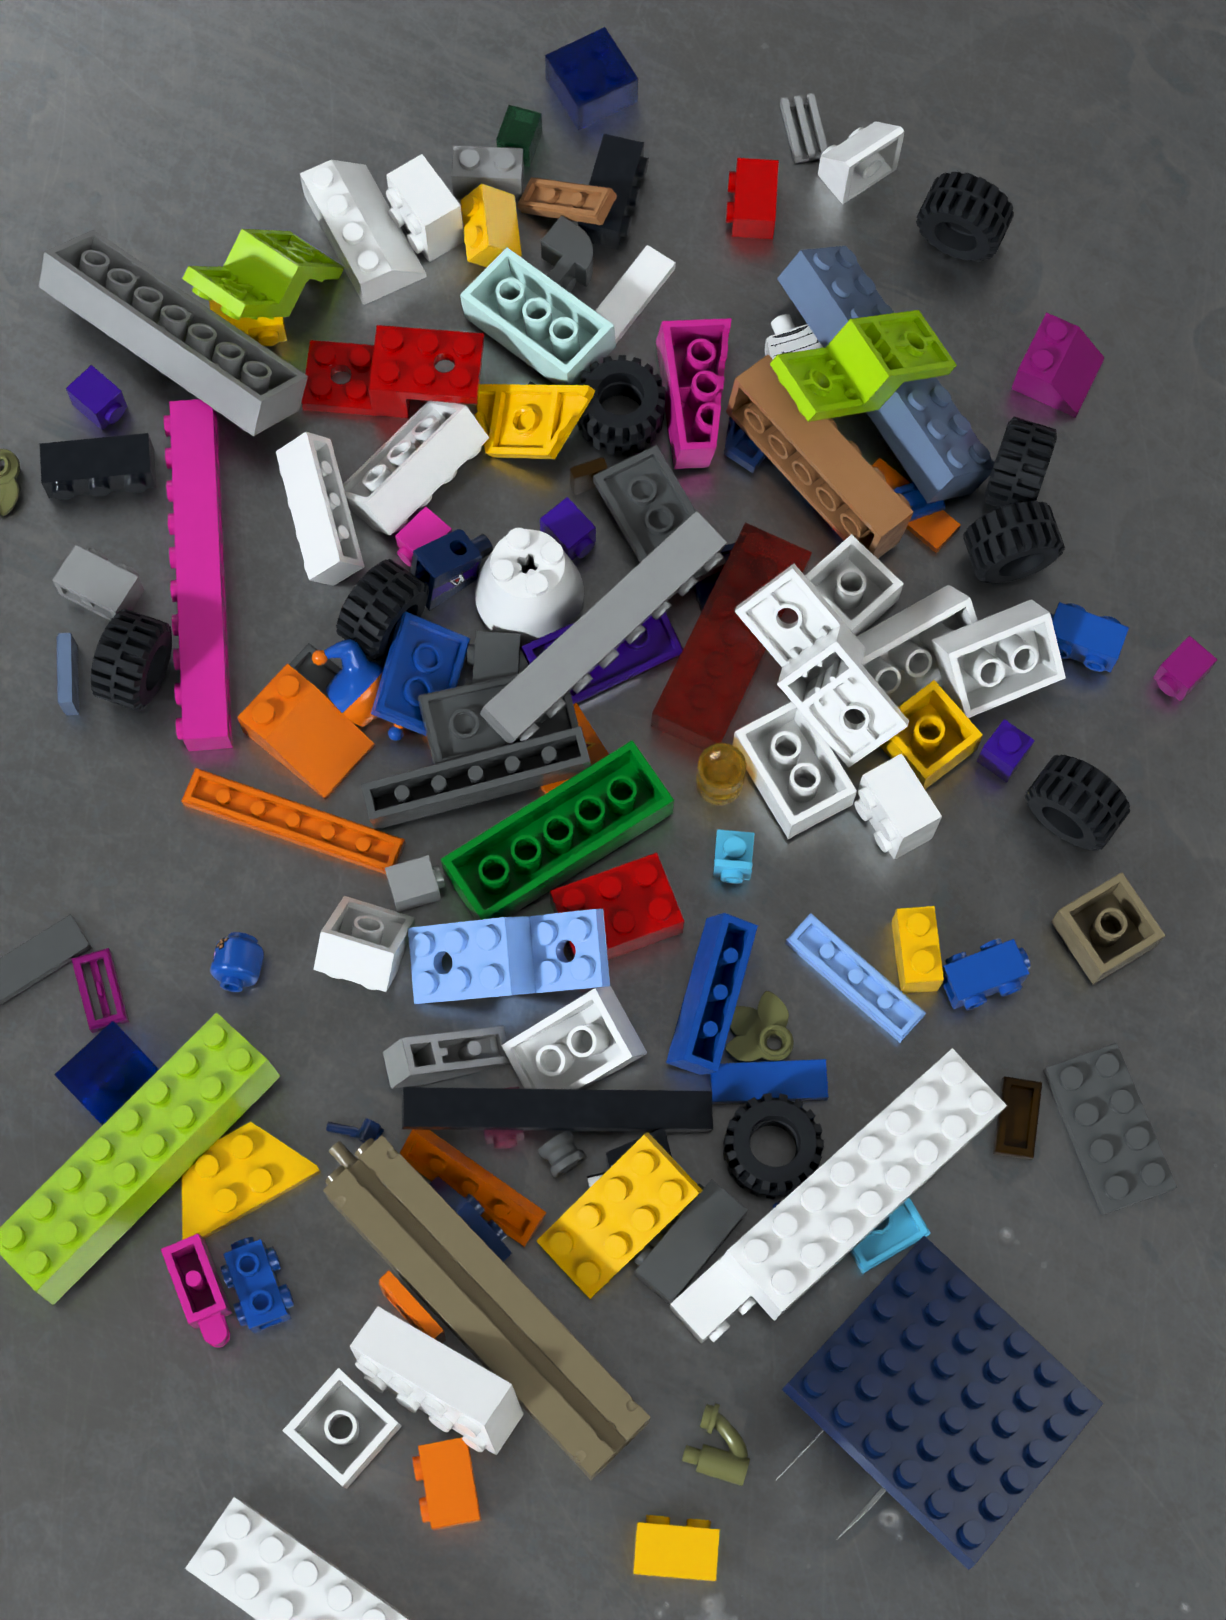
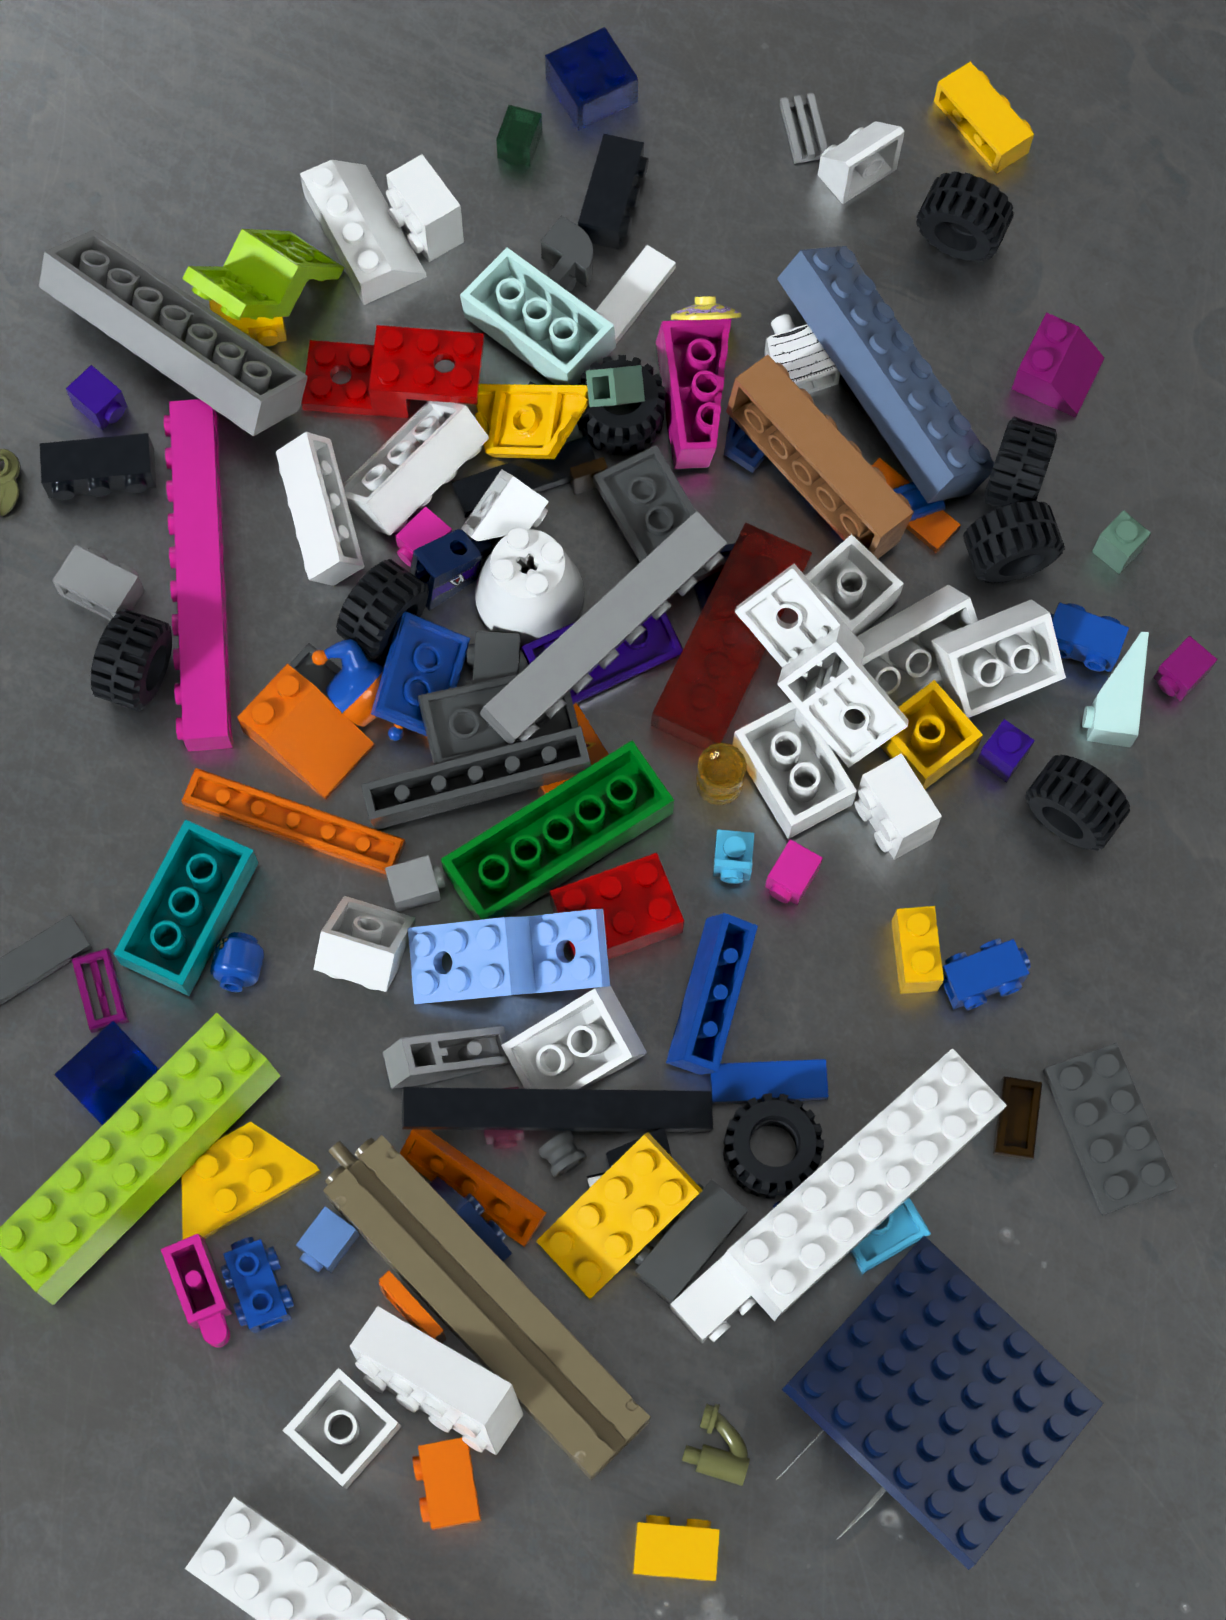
sand blue tile [56,633,79,716] -> none
dark blue hand [326,1118,384,1143] -> none
light grey brick [451,146,524,201] -> none
yellow brick [461,184,522,268] -> none
medium nougat tile [517,177,617,225] -> none
dark purple brick [540,497,596,560] -> none
olive plate [725,991,794,1062] -> none
red brick [726,158,779,239] -> none
lime bracket [770,310,957,422] -> none
light blue tile [785,913,926,1043] -> none
dark tan brick [1051,872,1166,985] -> none
none -> teal brick [113,820,259,996]
none -> medium blue brick [296,1206,360,1273]
none -> black tile [452,436,596,518]
none -> white slope [461,469,549,541]
none -> sand green brick [586,365,645,407]
none -> light yellow dish [671,296,741,320]
none -> dark pink brick [765,839,823,905]
none -> yellow brick [934,61,1034,174]
none -> light aqua slope [1082,631,1149,748]
none -> sand green brick [1092,510,1151,575]

